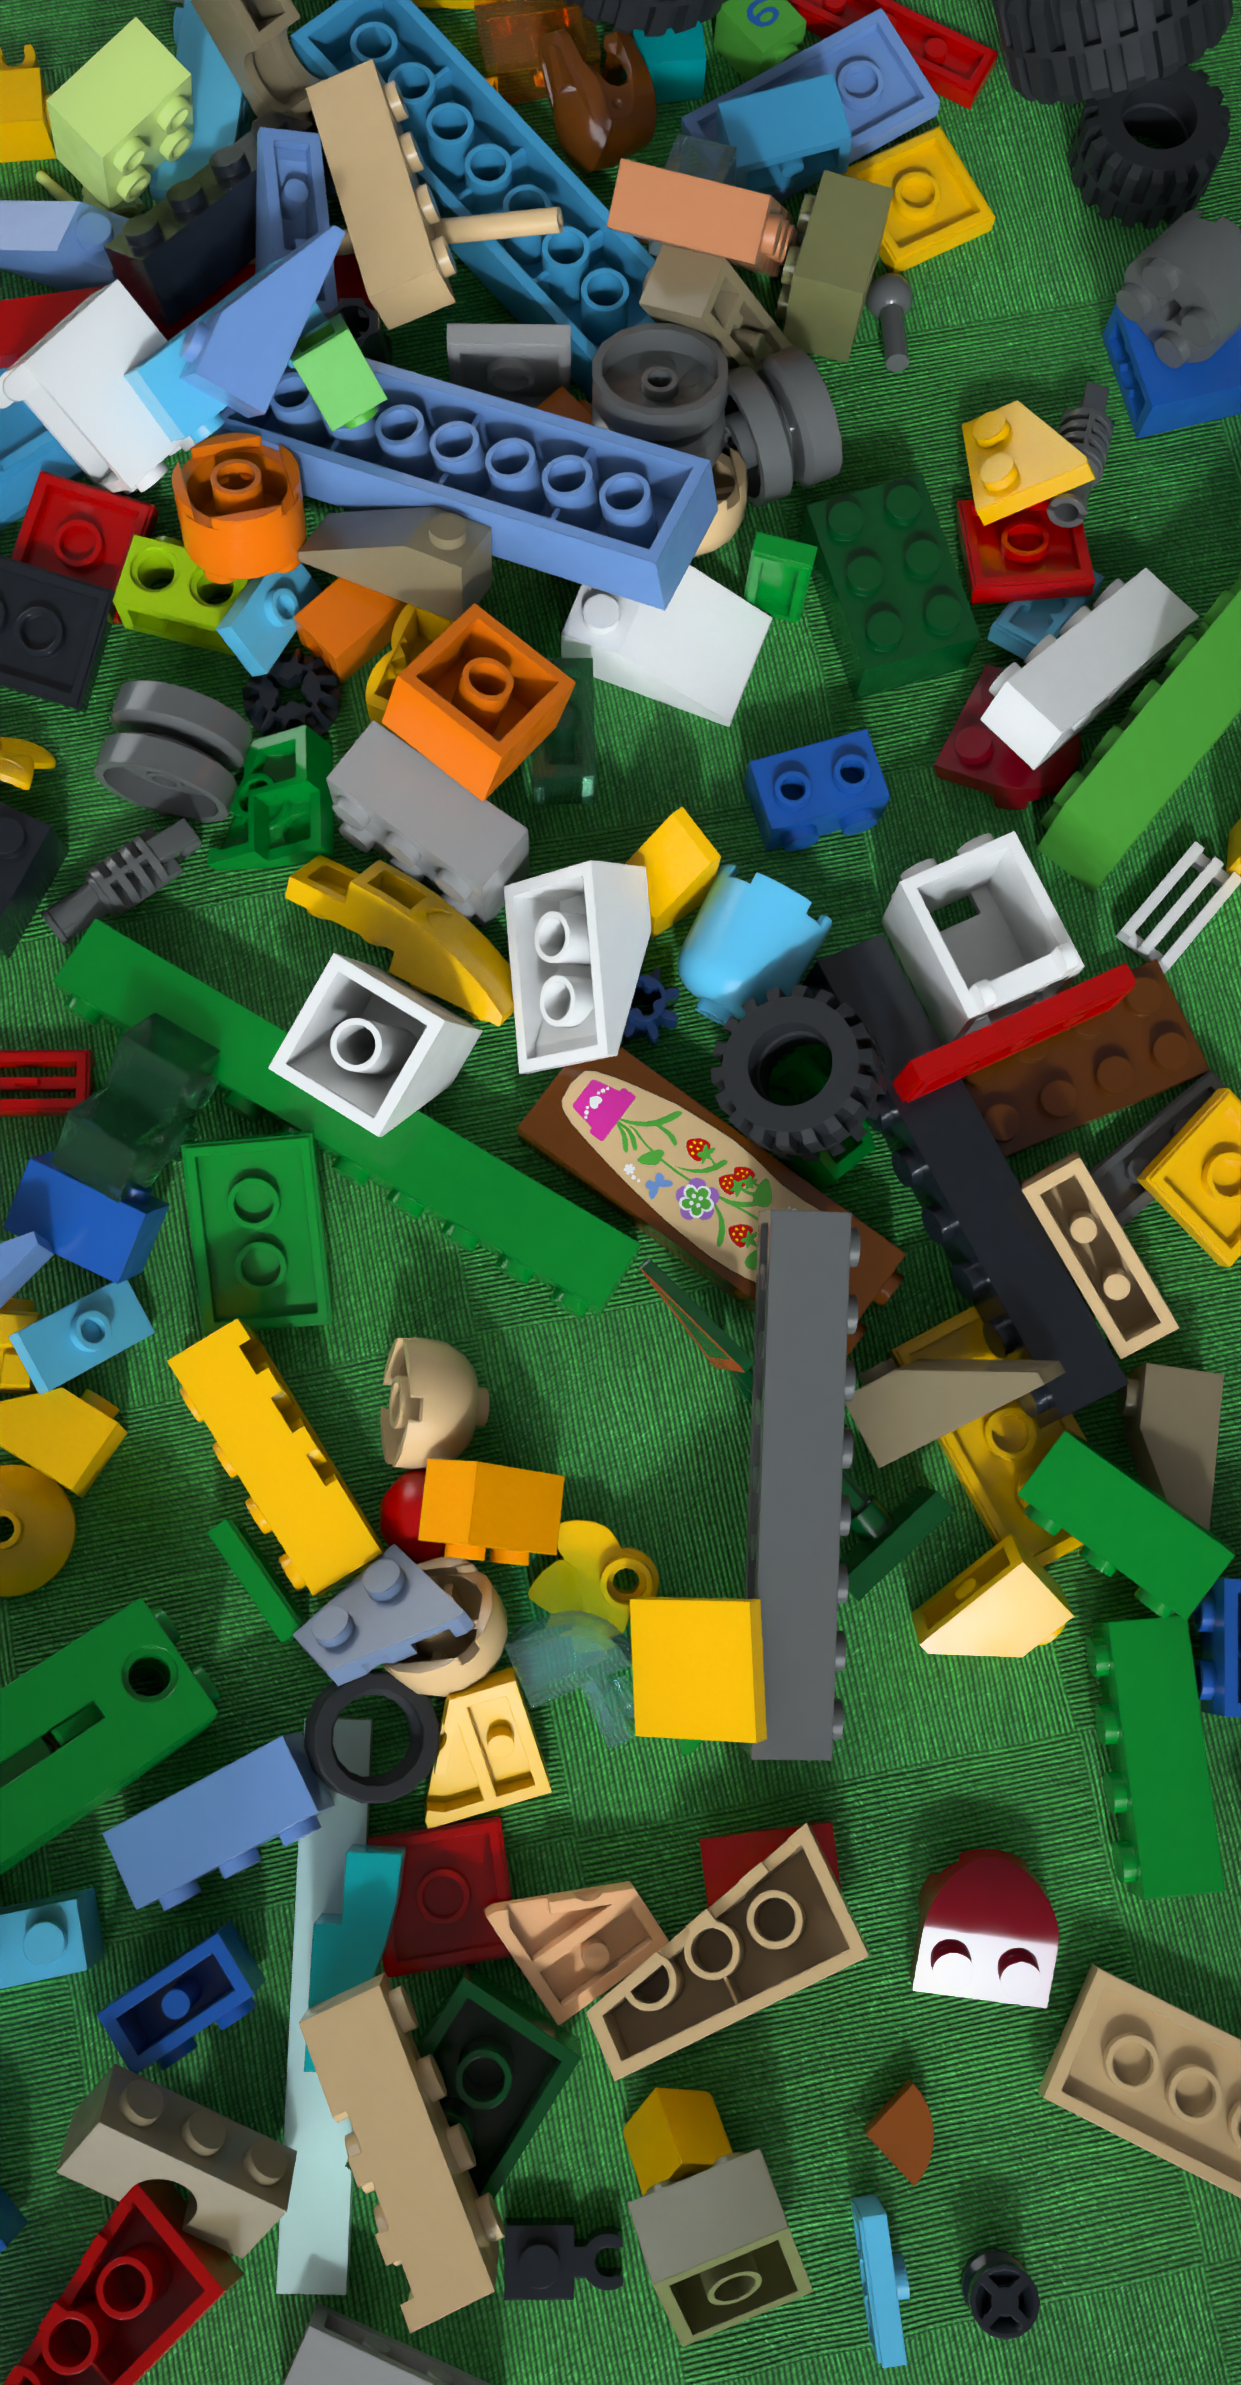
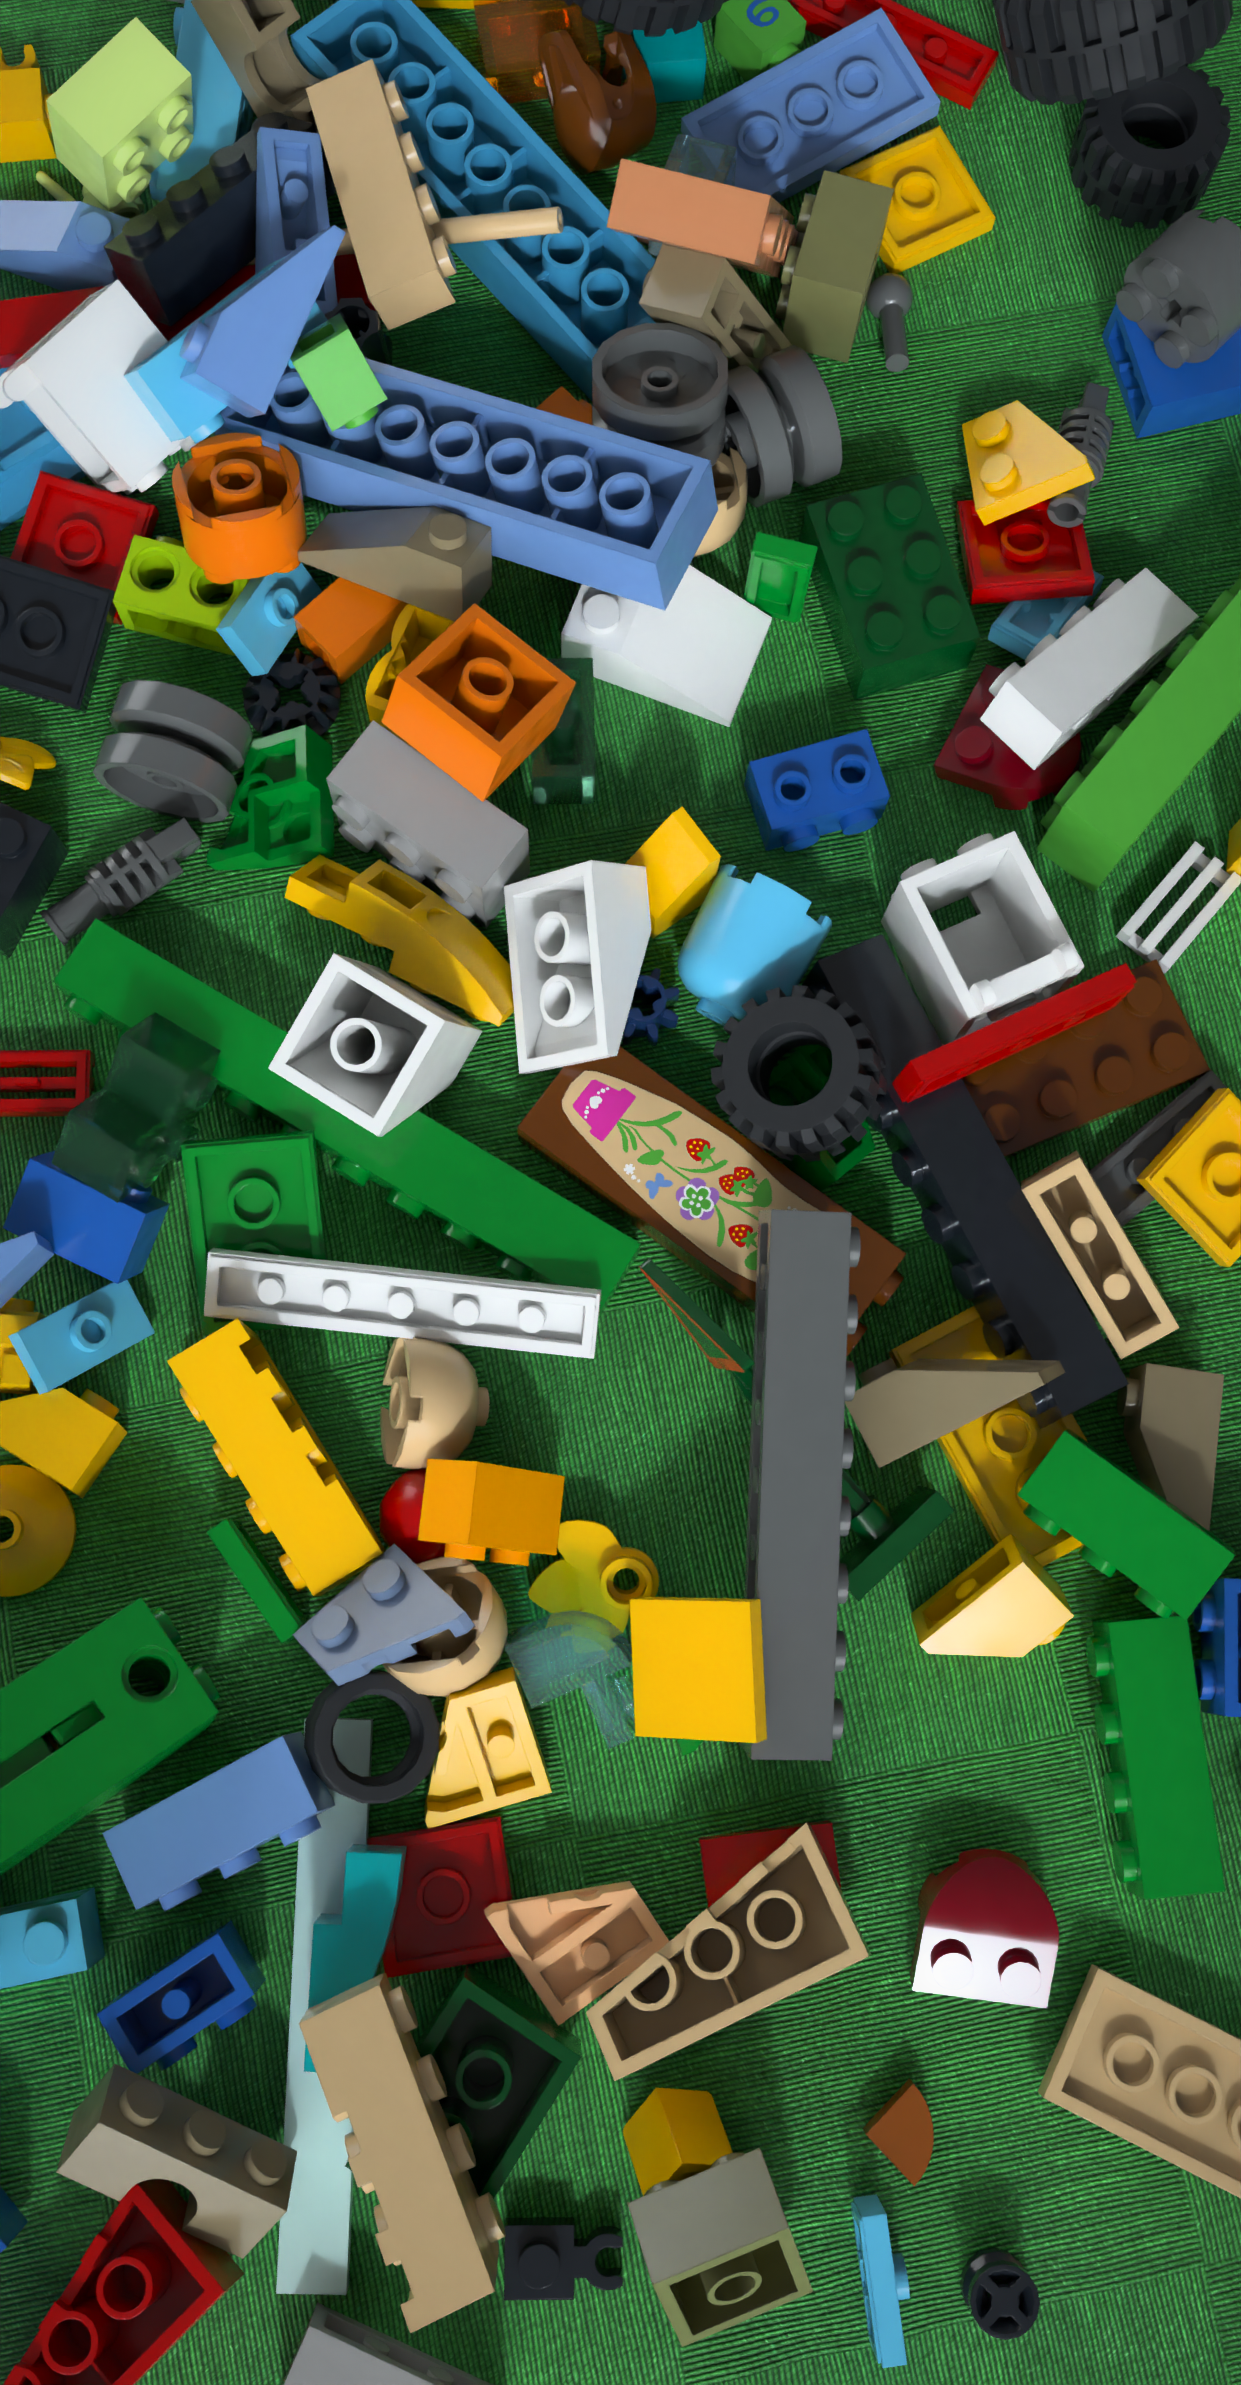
light grey tile [447,323,571,408] -> none
dark azure brick [716,73,852,194] -> none
none -> white tile [204,1248,602,1359]

